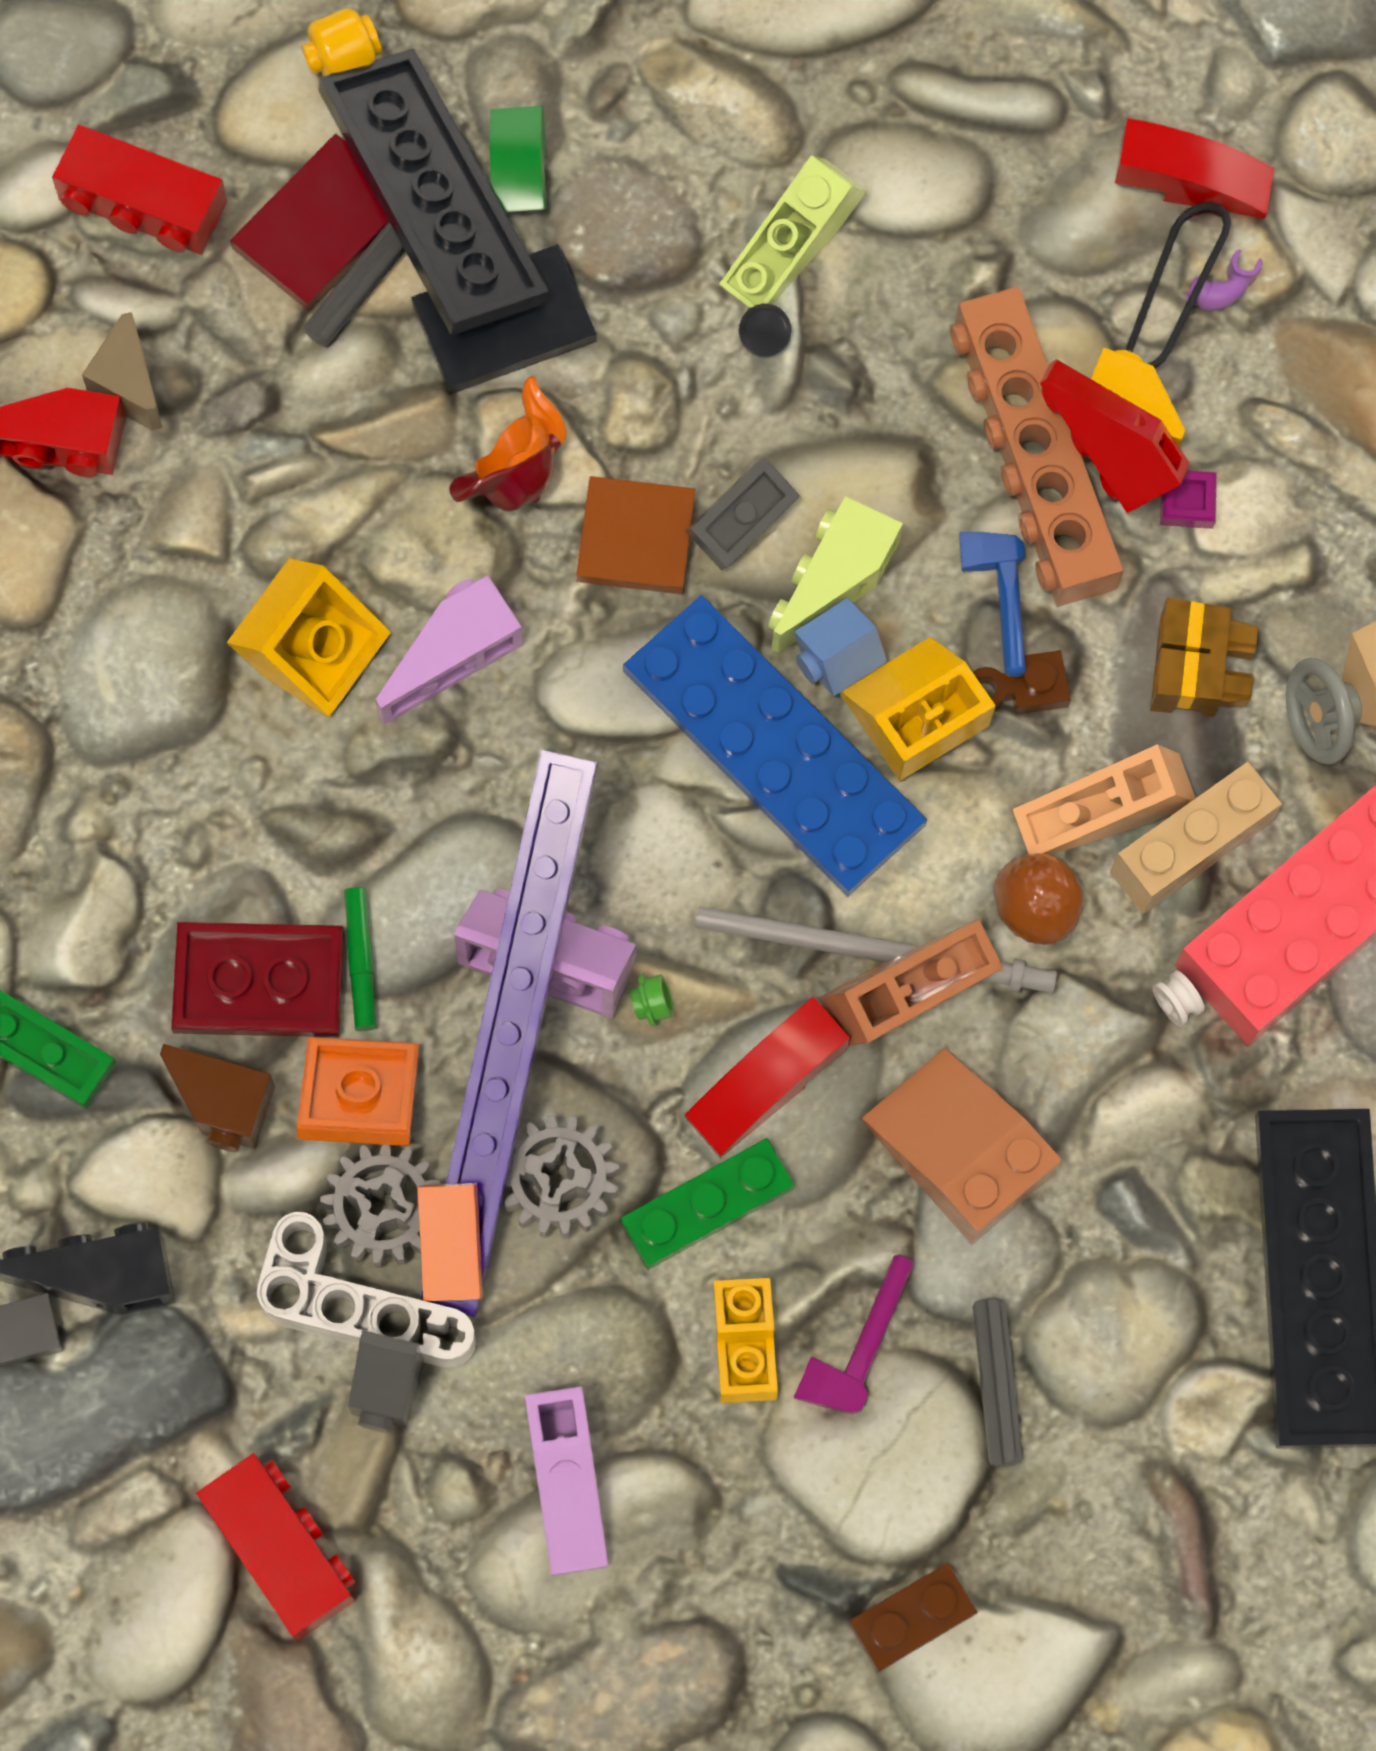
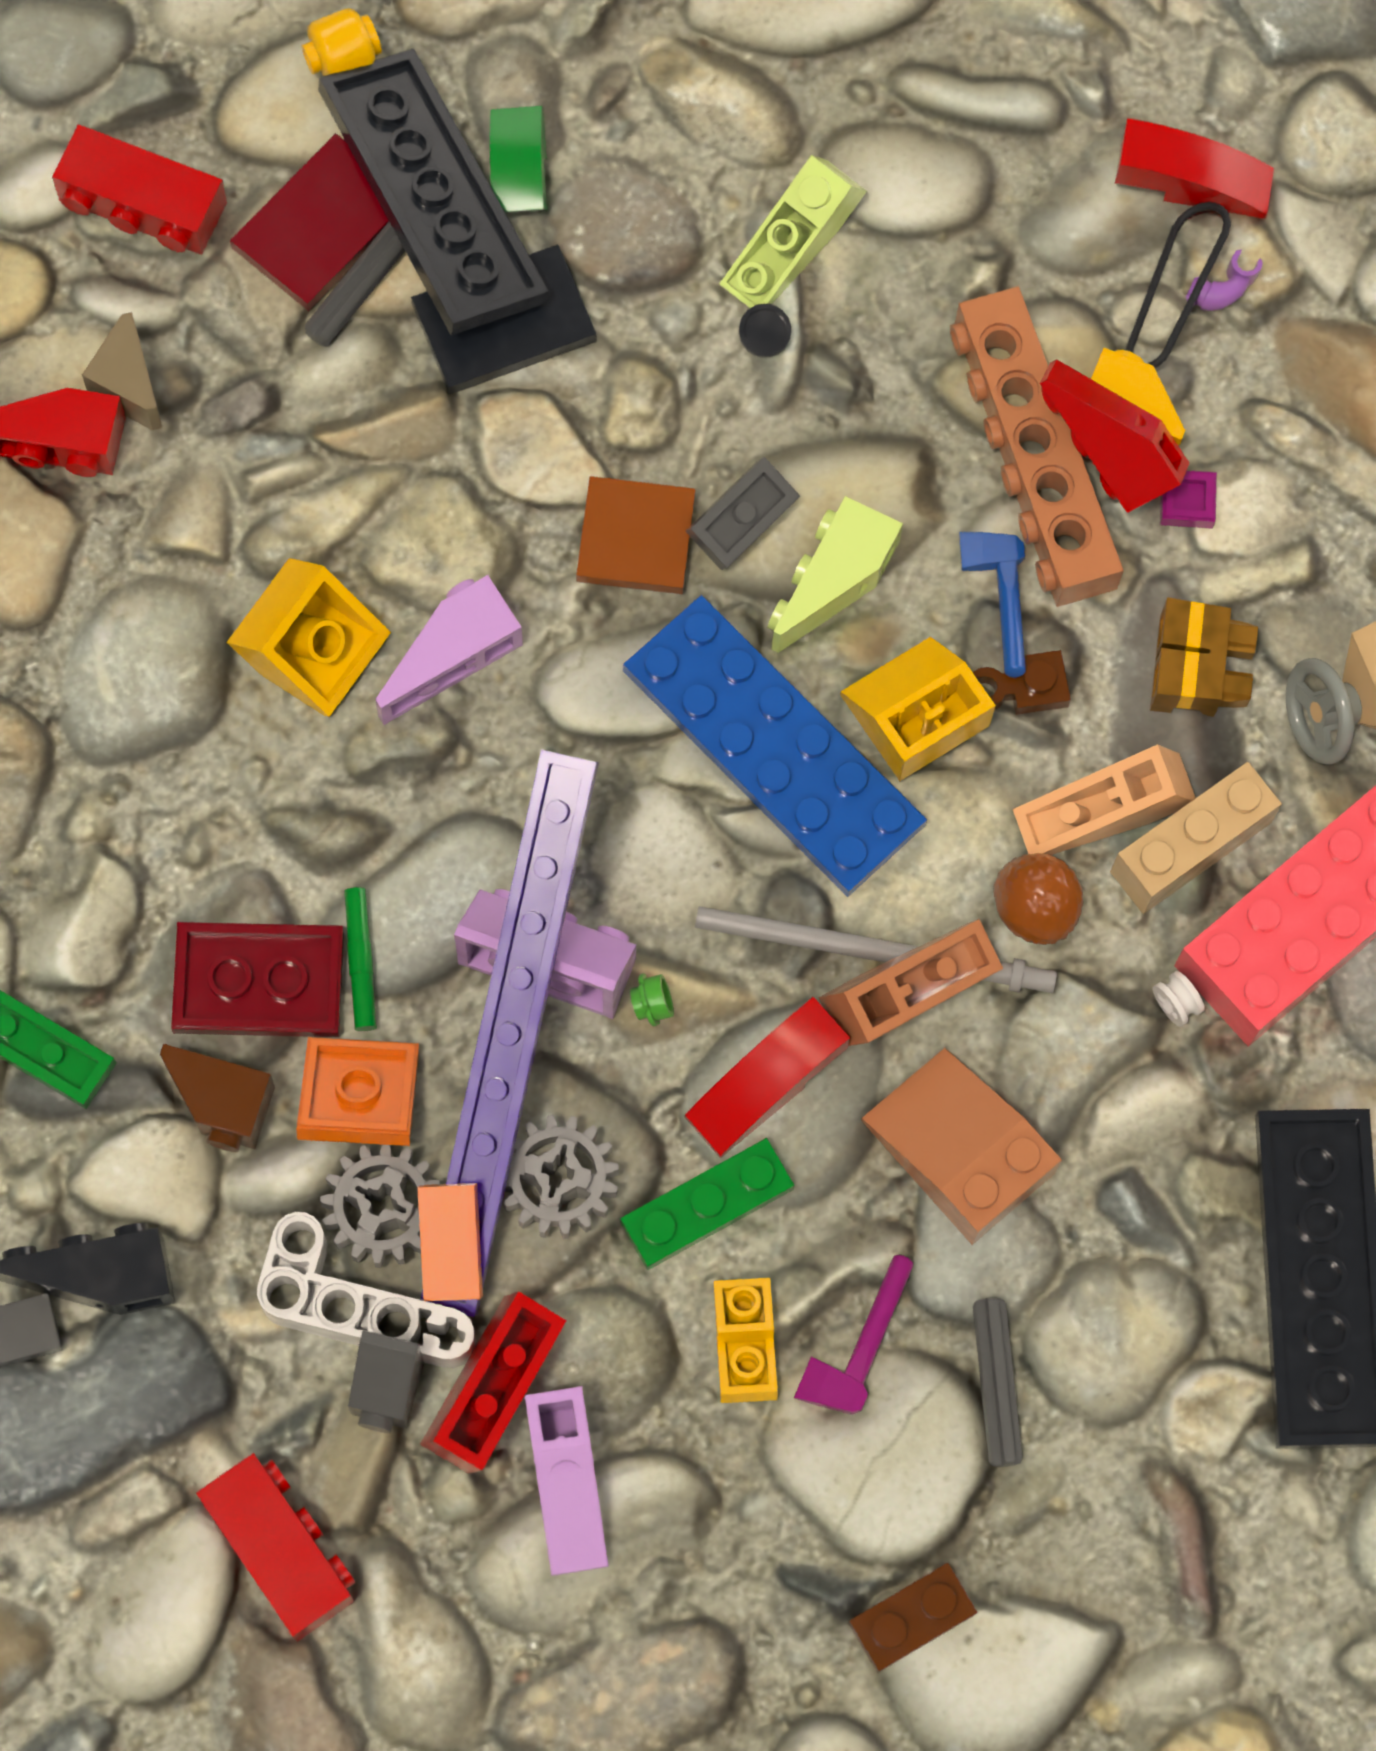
hair [449,376,567,512] -> none
medium blue brick [794,597,887,696] -> none
none -> red brick [420,1291,567,1474]

